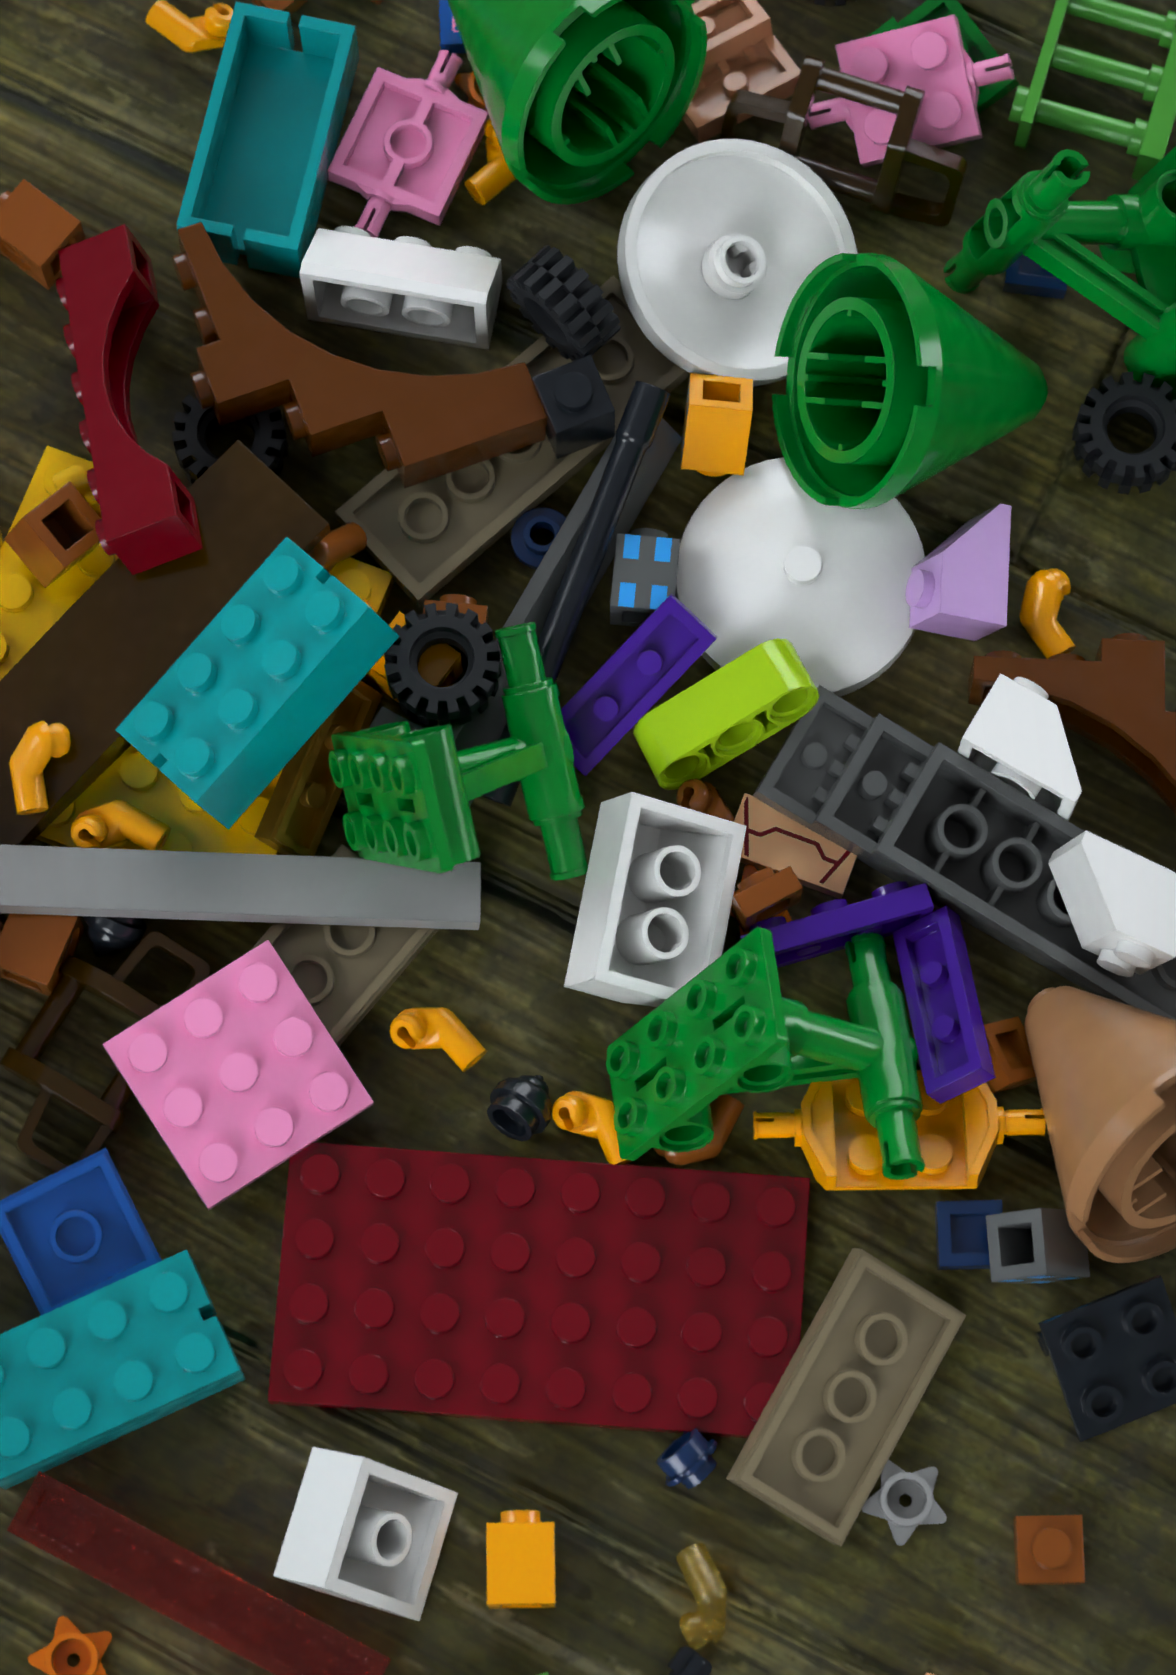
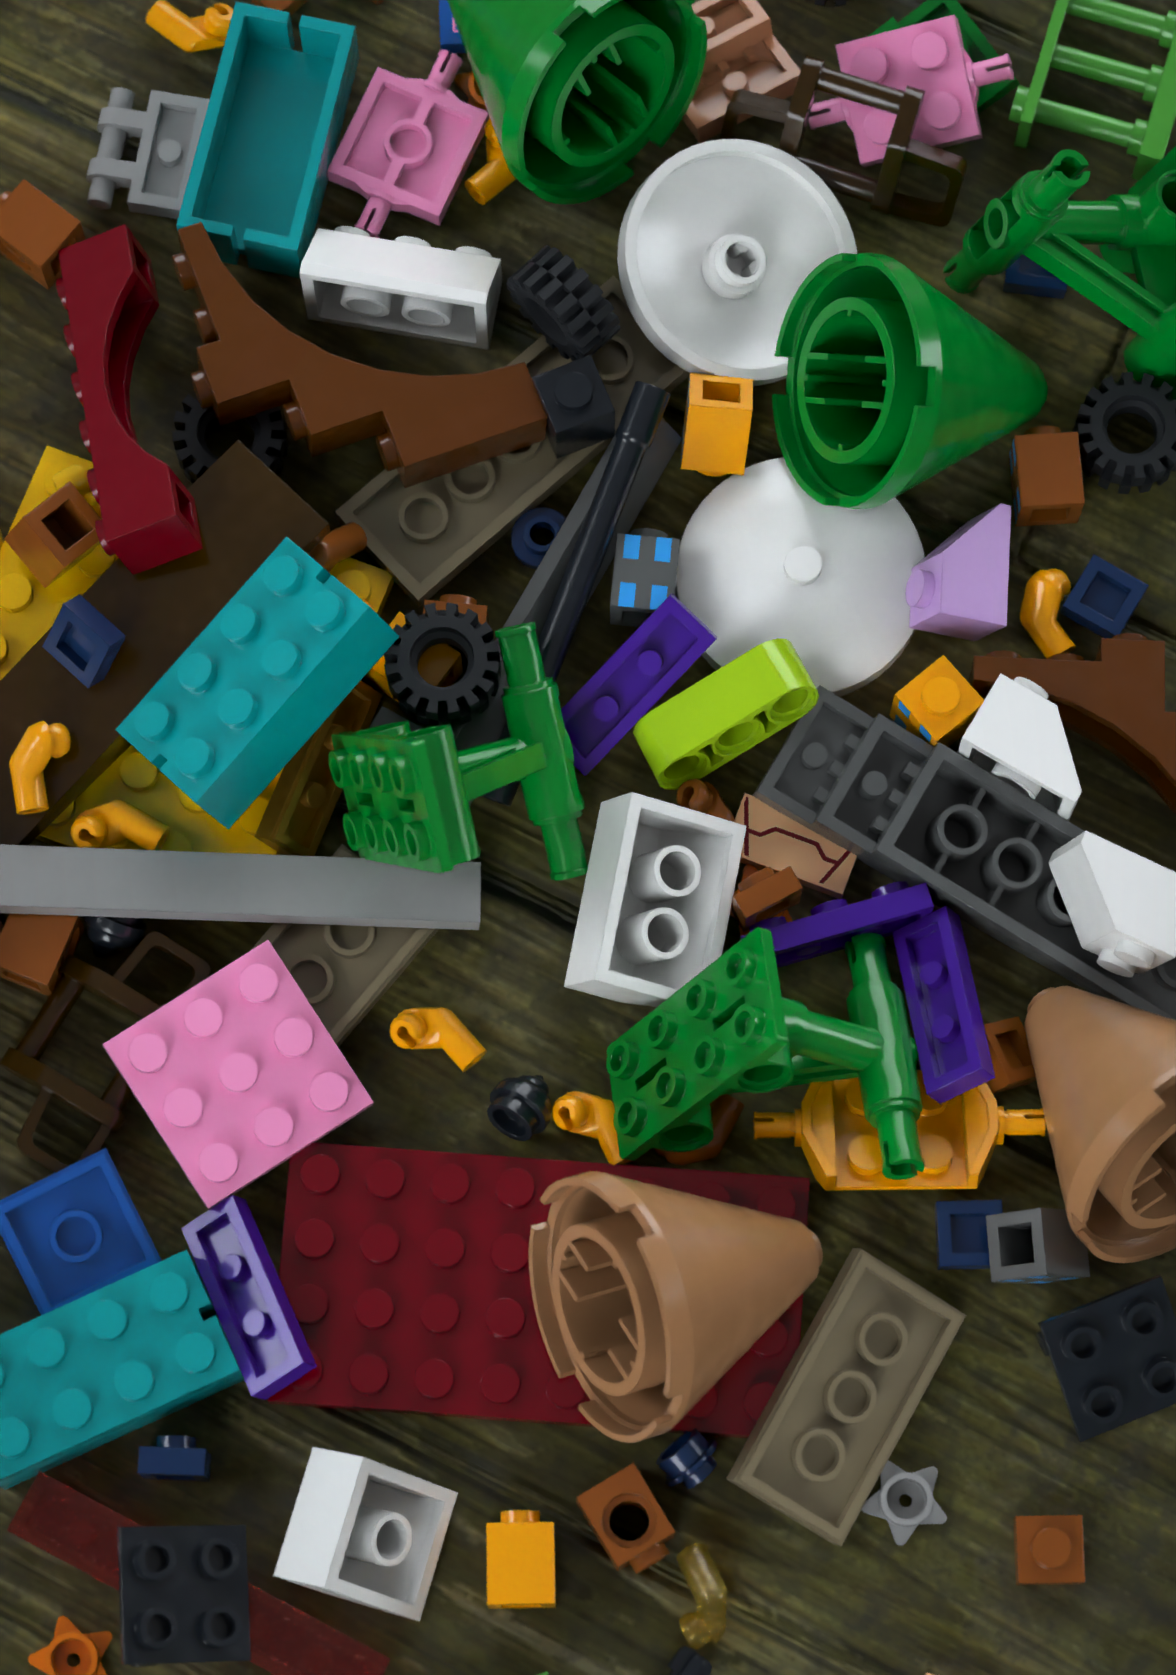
none -> dark blue plate [42,594,126,689]
none -> light grey plate [86,87,210,219]
none -> black hinge [117,1525,251,1667]
none -> dark blue plate [137,1435,212,1482]
none -> dark purple plate [181,1195,317,1400]
none -> medium nougat cone [529,1171,823,1443]
none -> dark orange brick [576,1463,675,1574]
none -> light orange brick [889,655,984,747]
none -> dark orange brick [1009,426,1085,527]
none -> dark blue plate [1060,555,1149,638]

